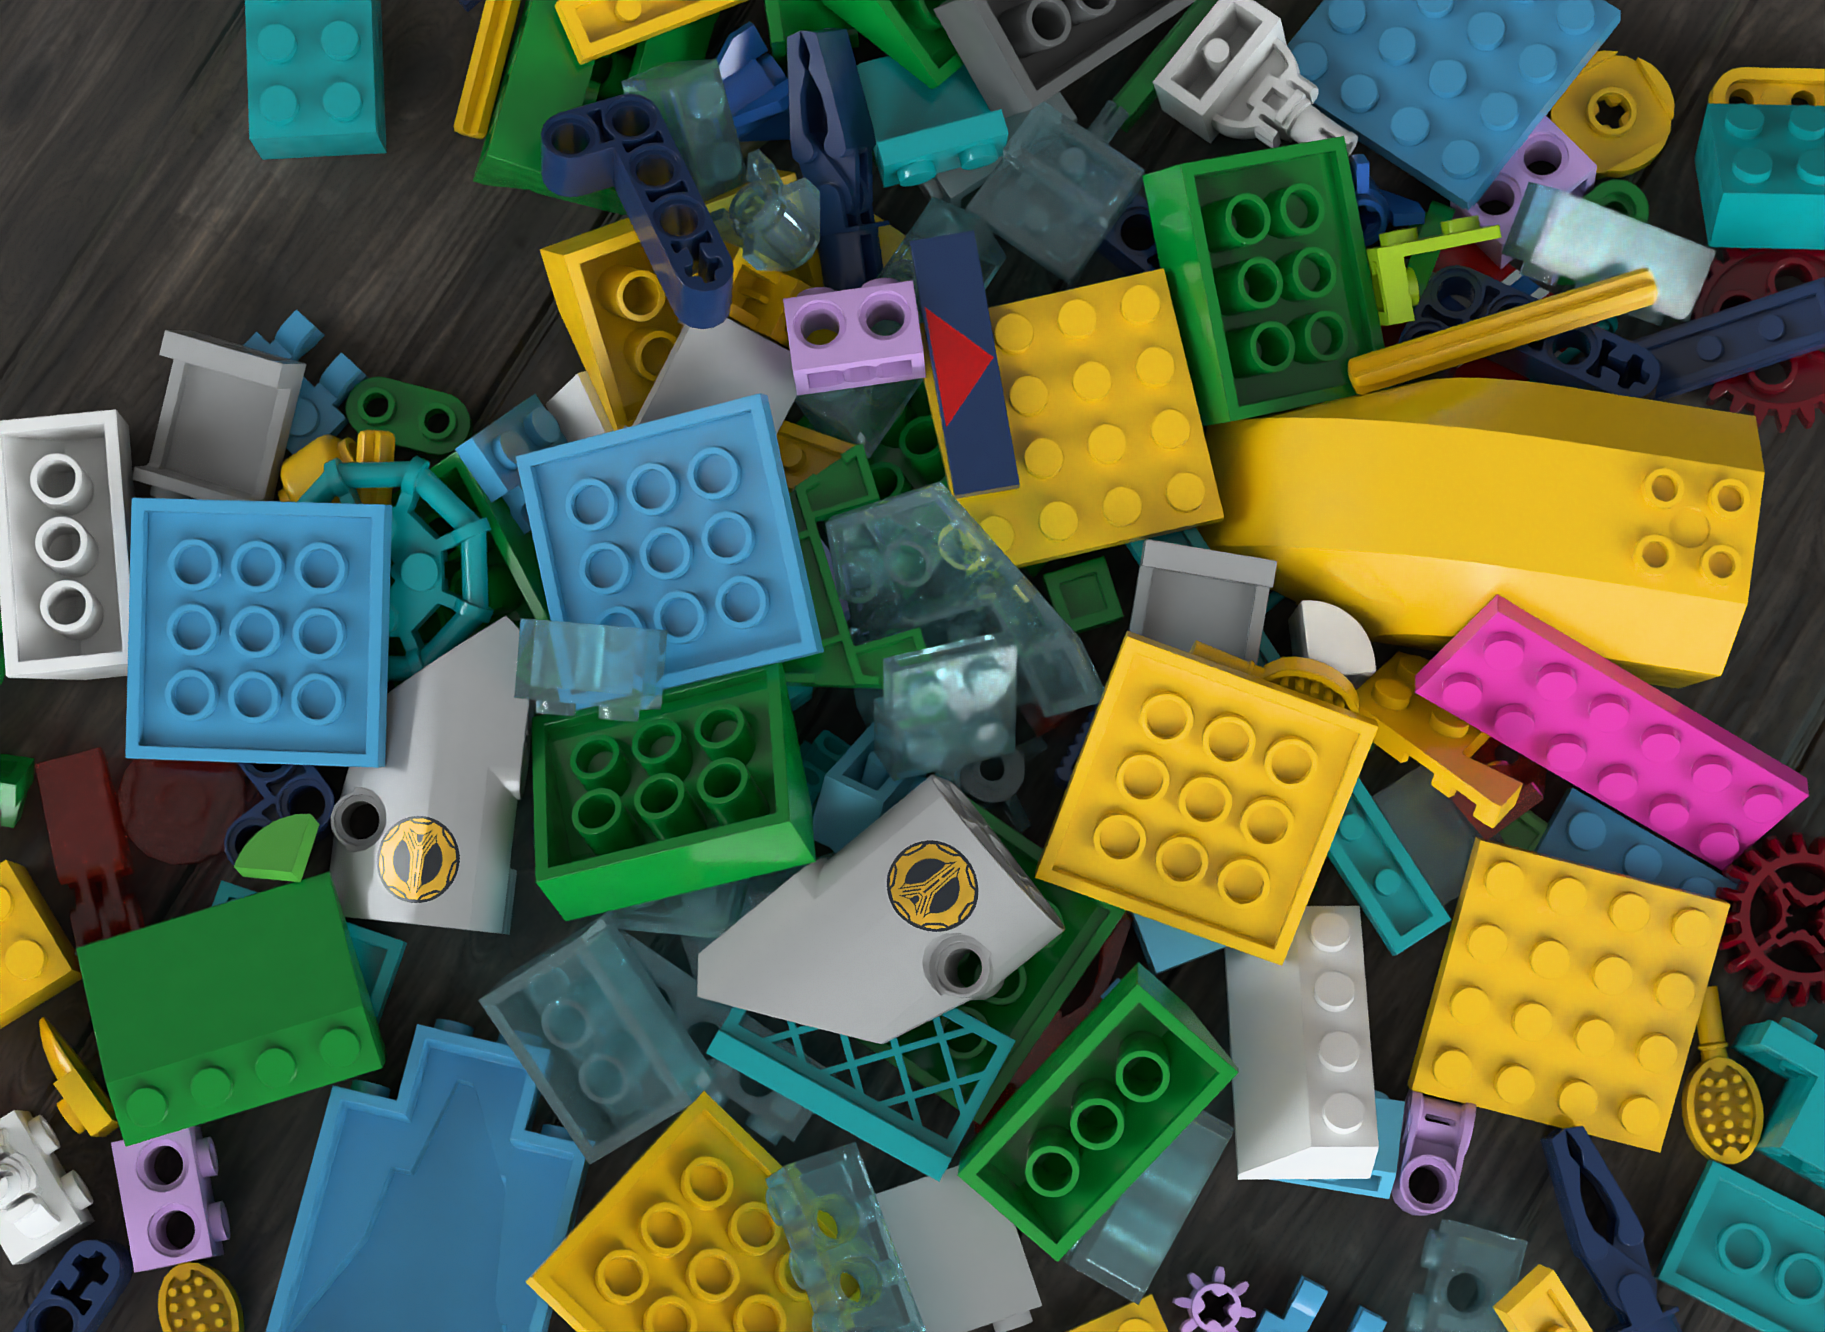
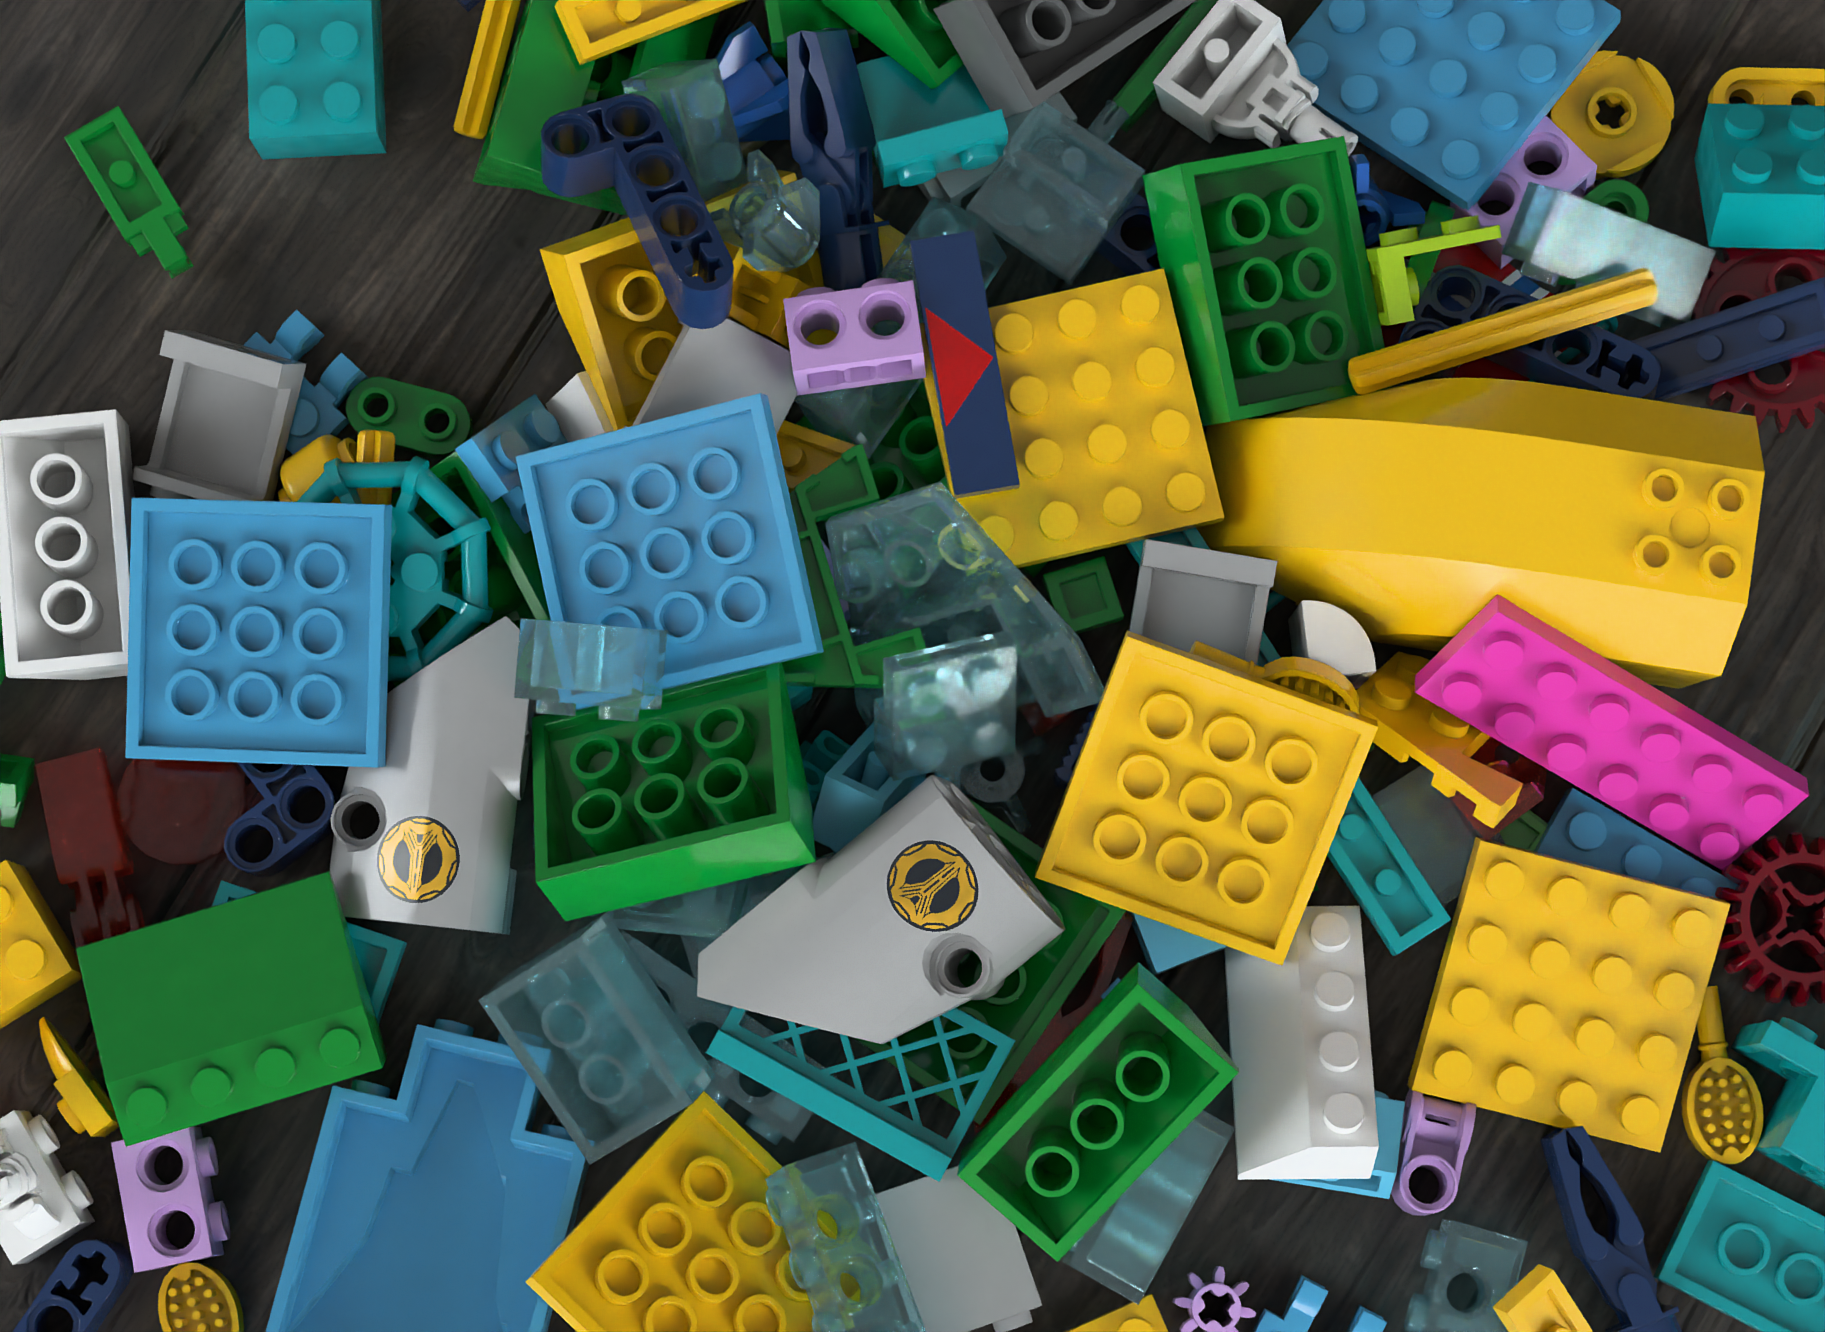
bright green tile [234,814,320,882] -> none
none -> green hinge [64,106,194,279]

